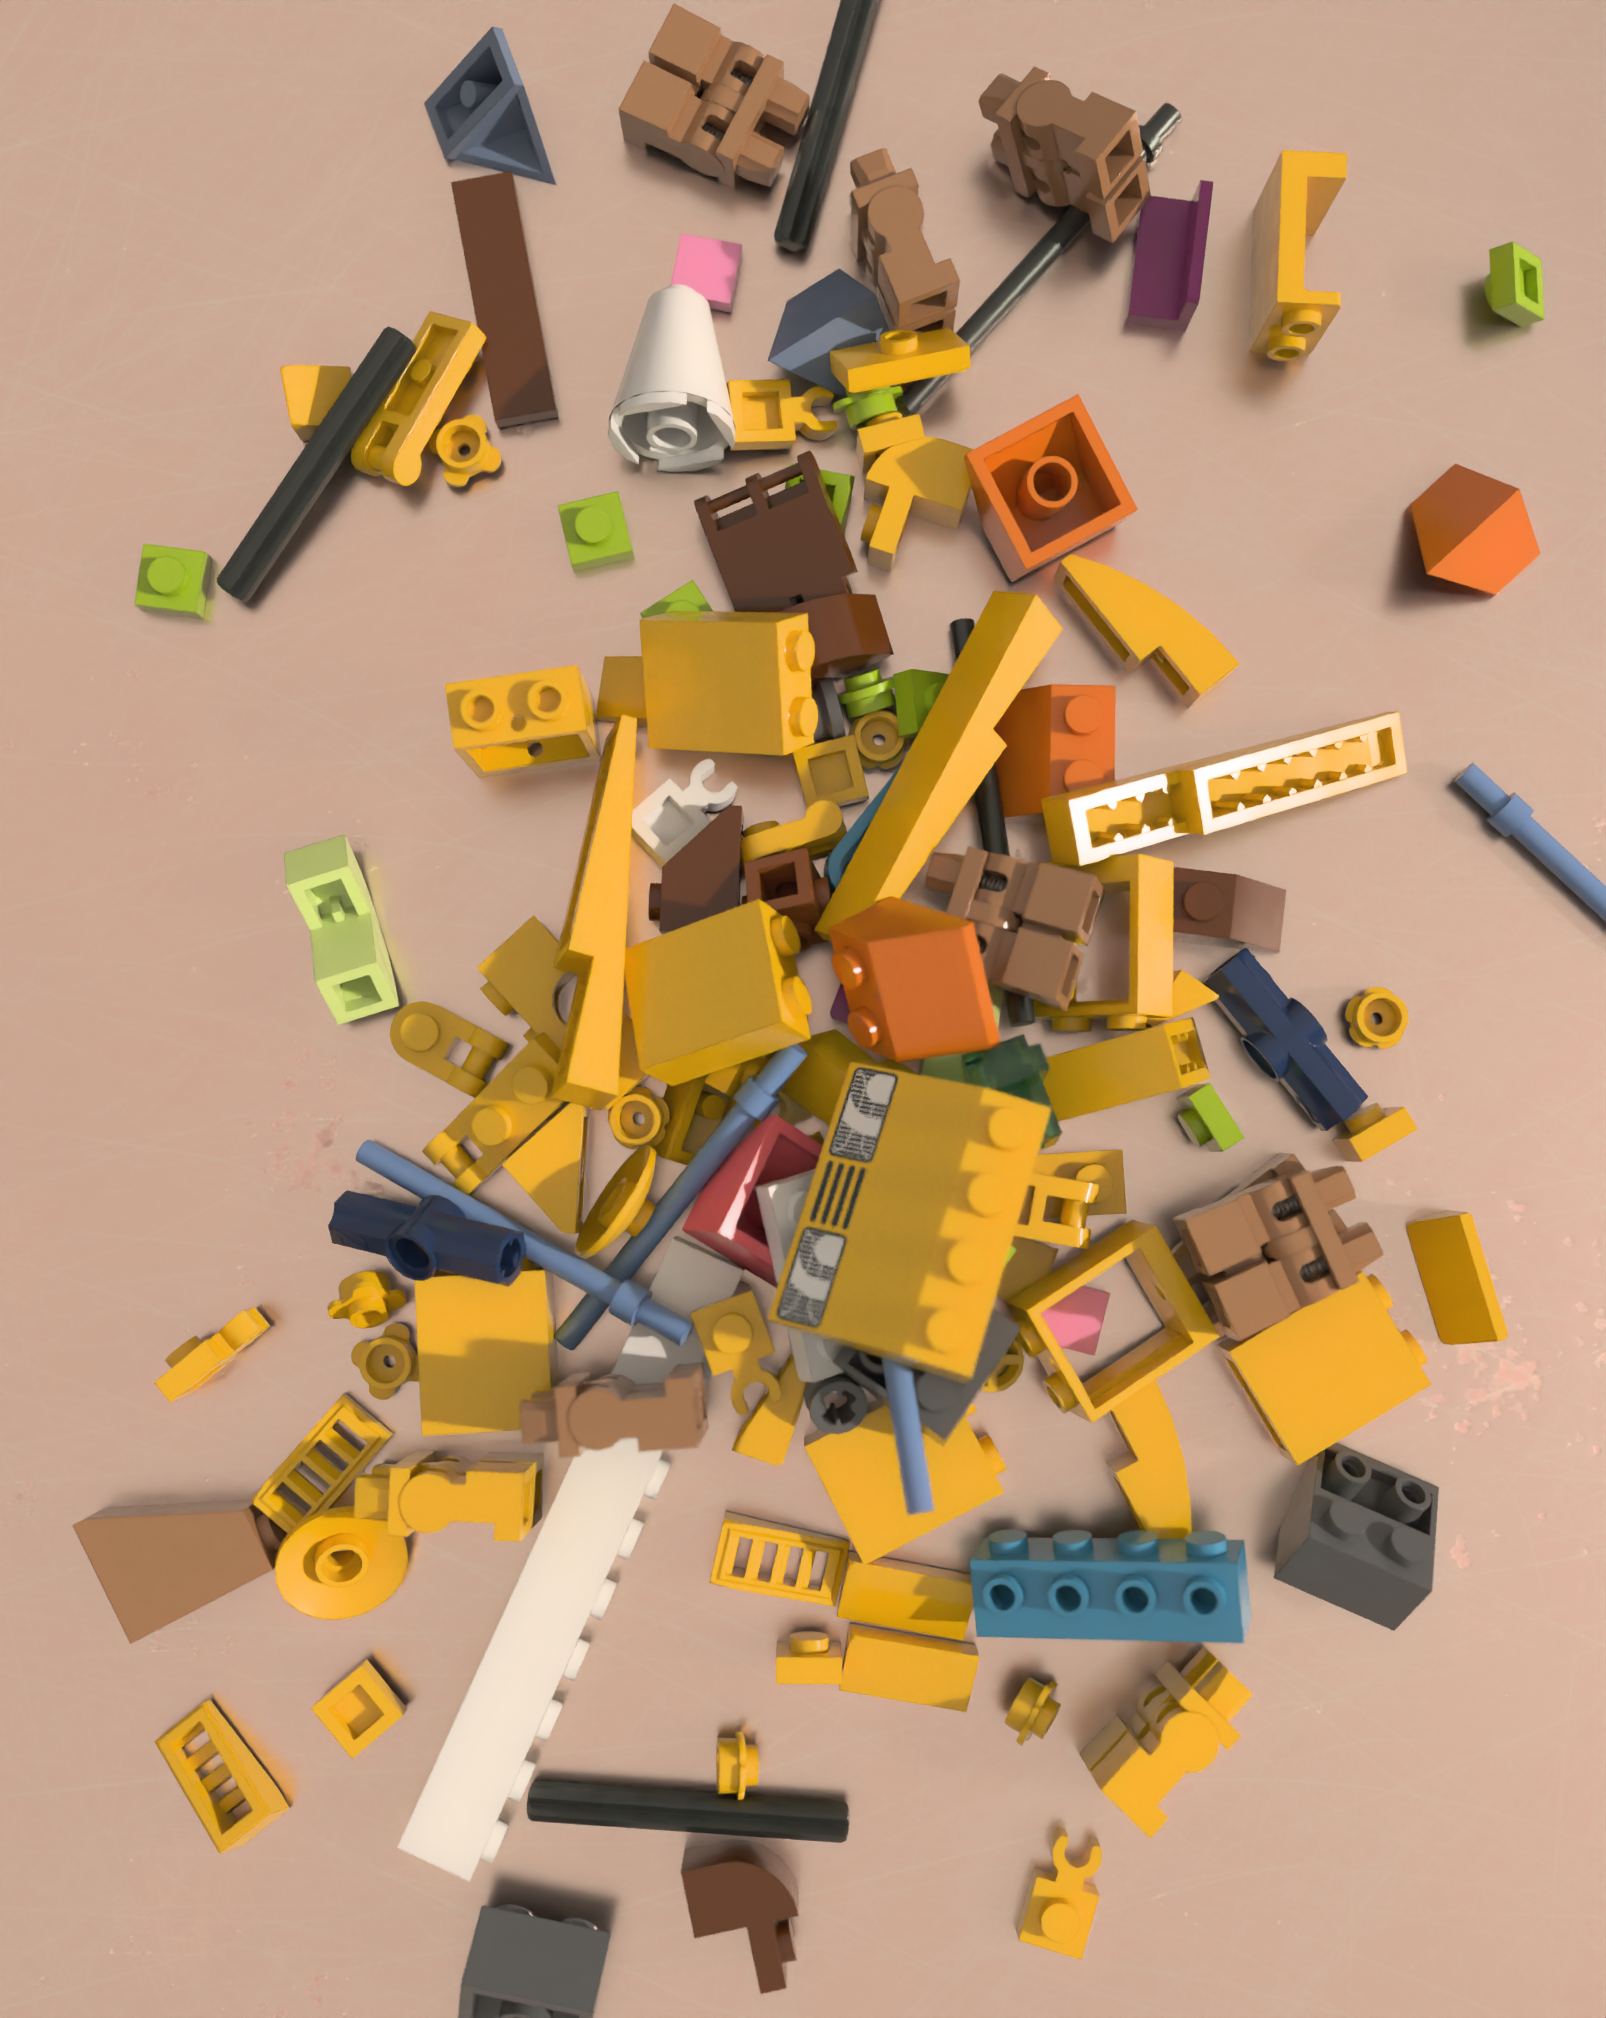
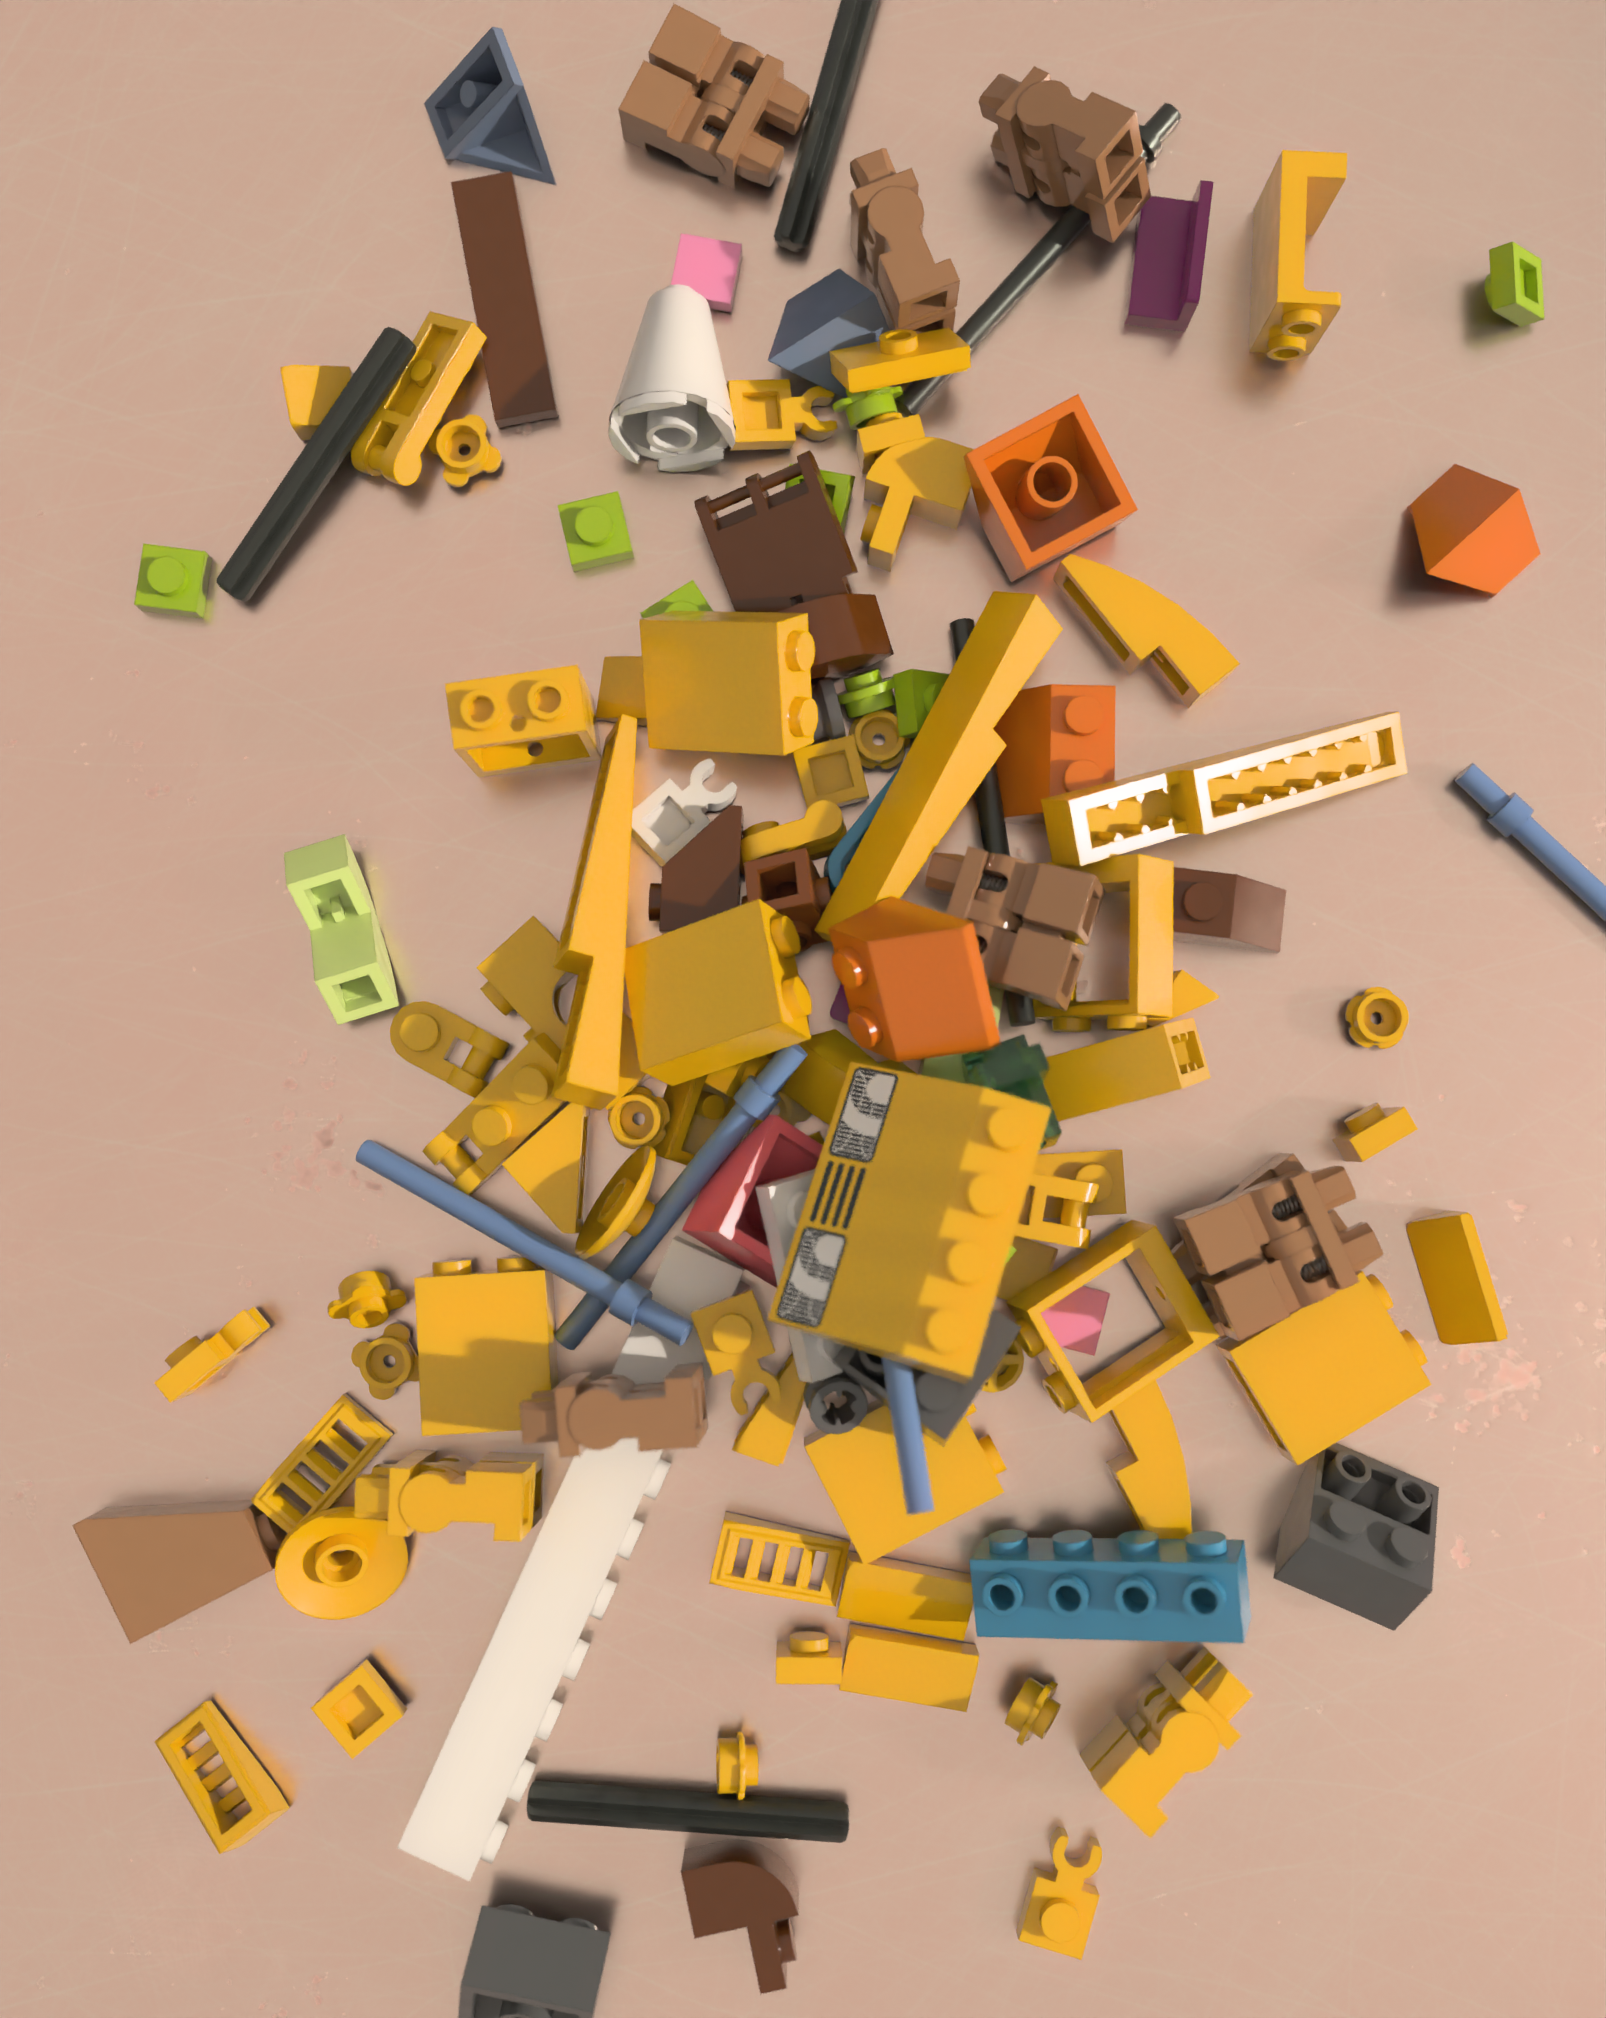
dark blue piece [328,1190,526,1287] -> none
lime plate [1177,1083,1245,1152] -> none
dark blue piece [1201,948,1368,1131] -> none

